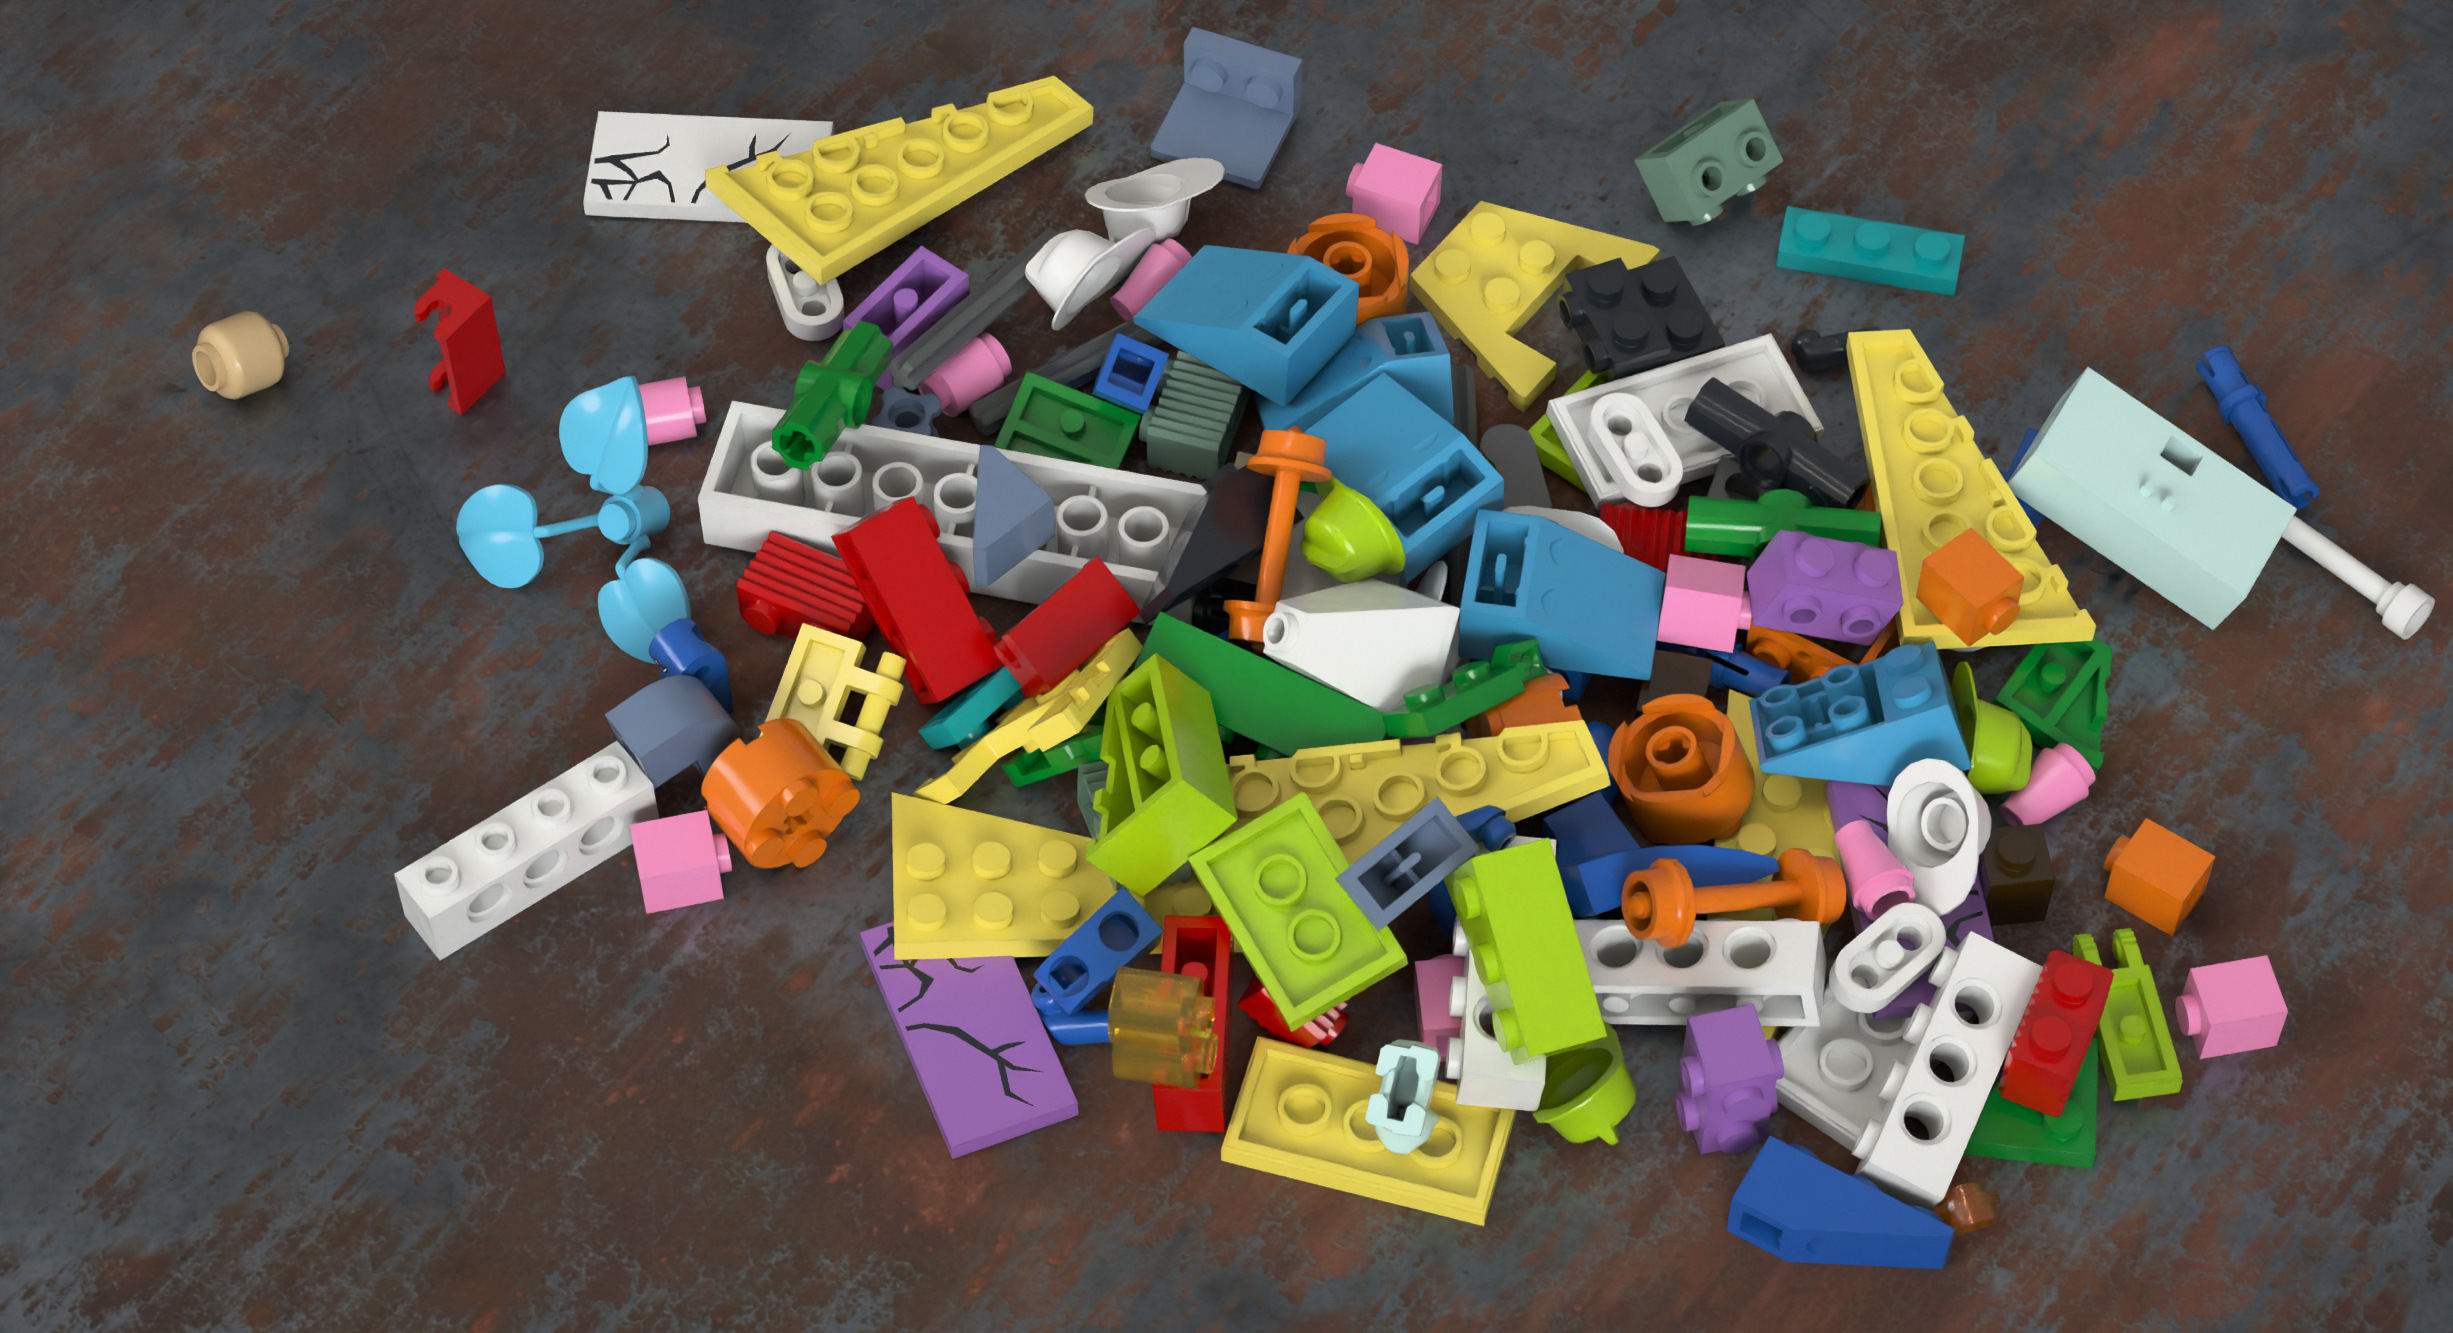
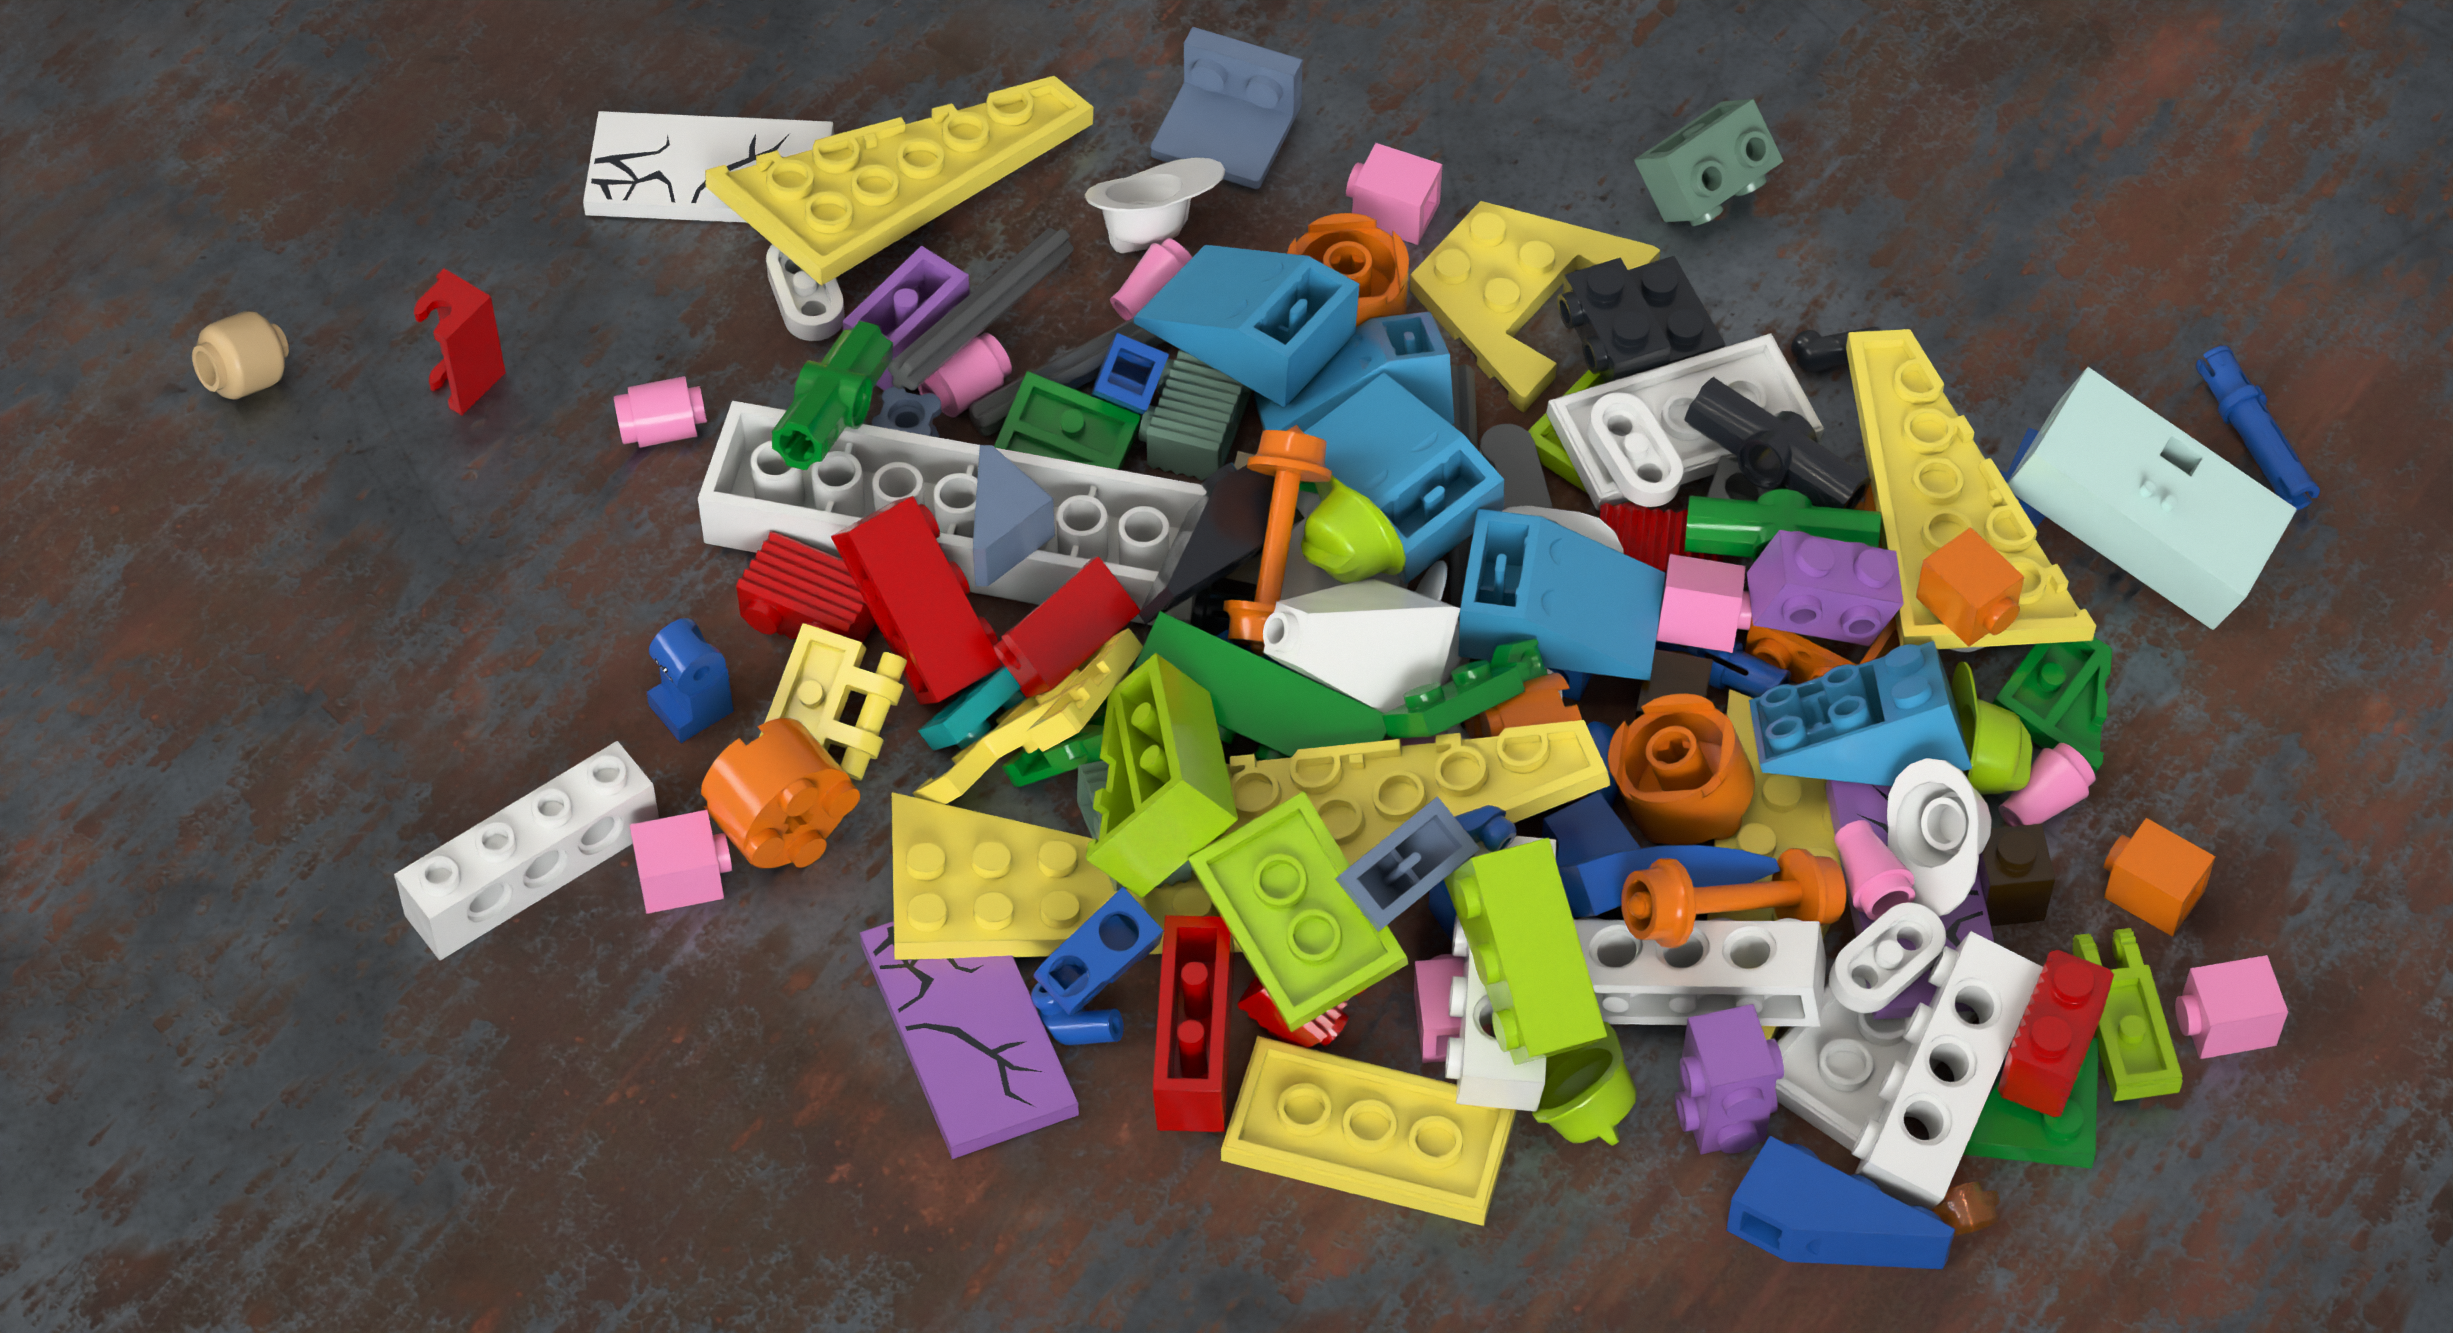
medium azure plant [456,376,691,664] -> none
sand blue brick [605,675,740,789] -> none
white piece [1025,227,1156,330] -> none
clear yellow brick [1108,966,1218,1090] -> none
light aqua animal [1365,1039,1441,1154] -> none
teal plate [1776,206,1965,296] -> none
white piece [2281,515,2435,640] -> none

